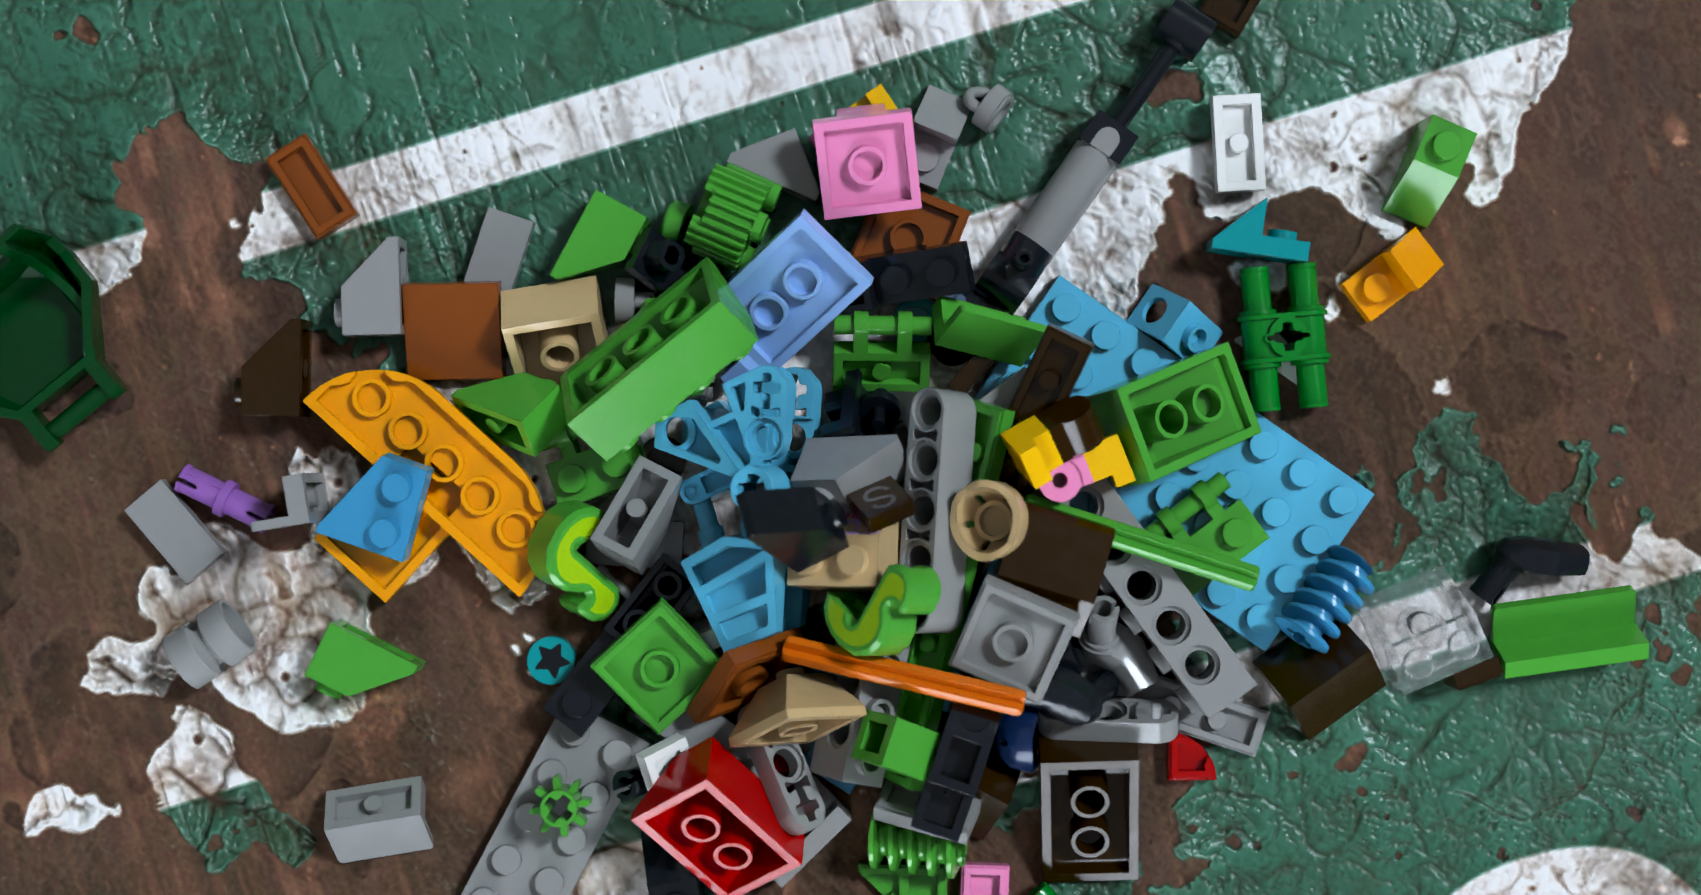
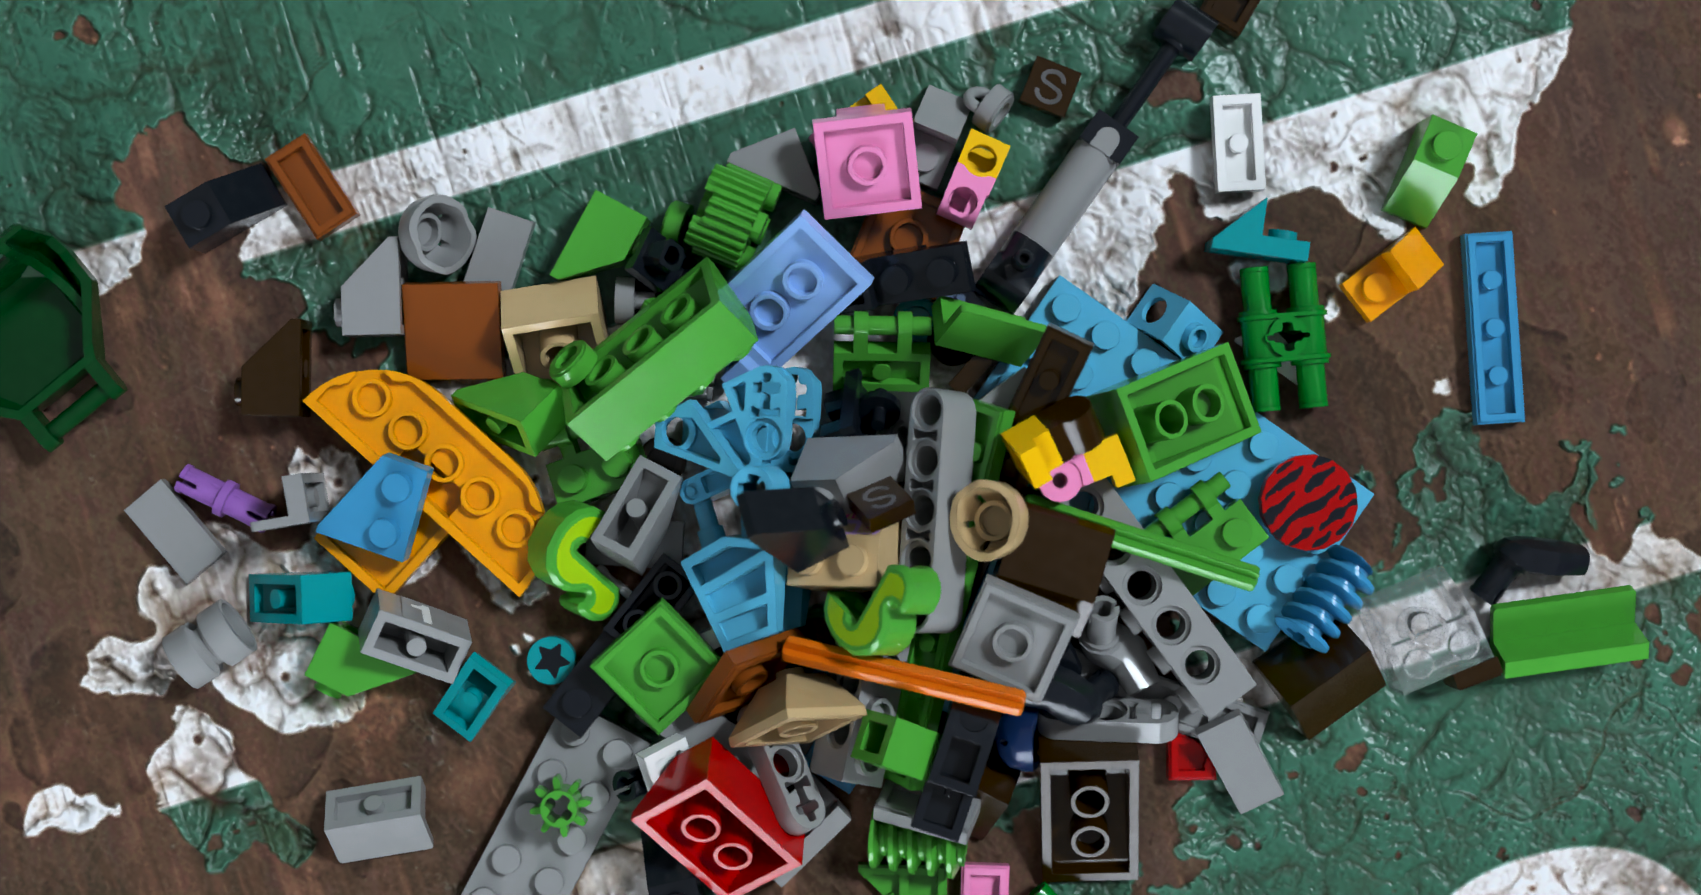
none -> black slope [164,163,287,254]
none -> teal slope [249,571,355,625]
none -> light grey brick [358,588,472,684]
none -> light grey helmet [398,194,477,275]
none -> teal slope [432,652,517,742]
none -> bright green tile [549,340,598,389]
none -> leg [936,128,1011,230]
none -> dark brown tile [1018,56,1082,120]
none -> light grey tile [1196,708,1284,814]
none -> red tile [1258,454,1358,551]
none -> dark azure tile [1460,231,1525,425]

